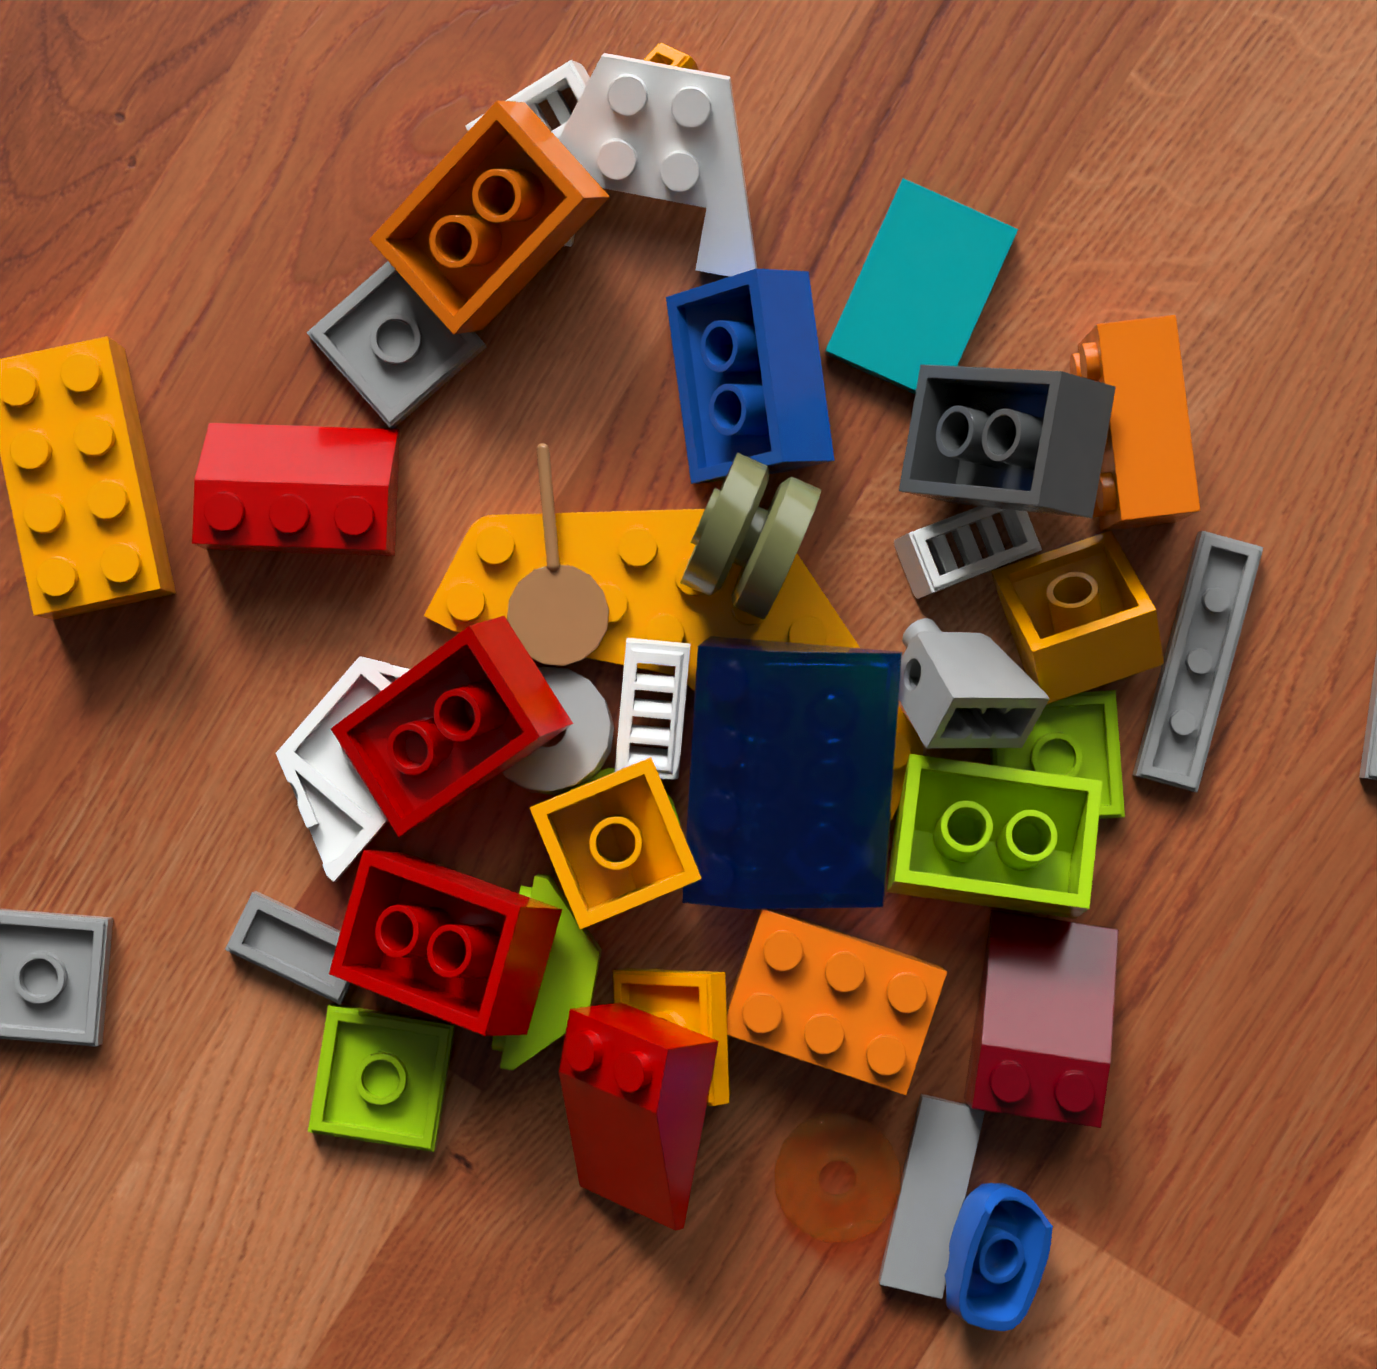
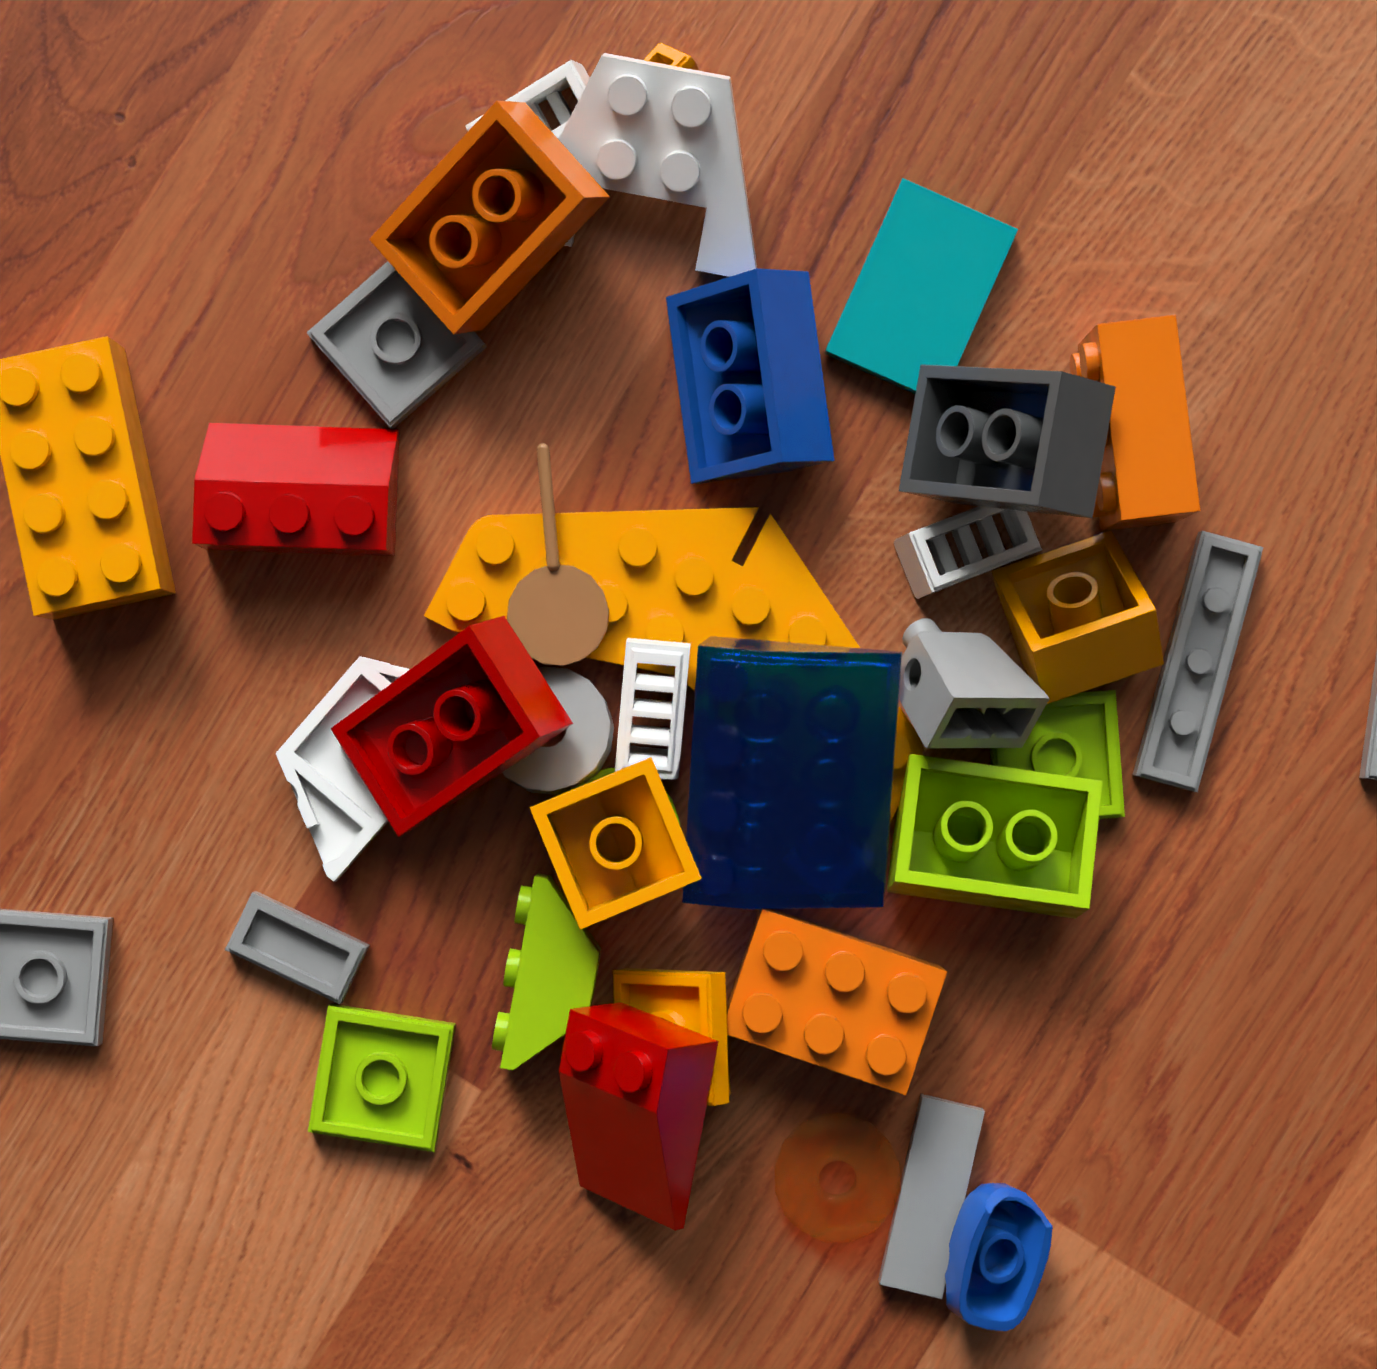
red brick [329,850,562,1036] -> none
olive wheel [680,452,821,620] -> none
dark red slope [964,910,1119,1128] -> none

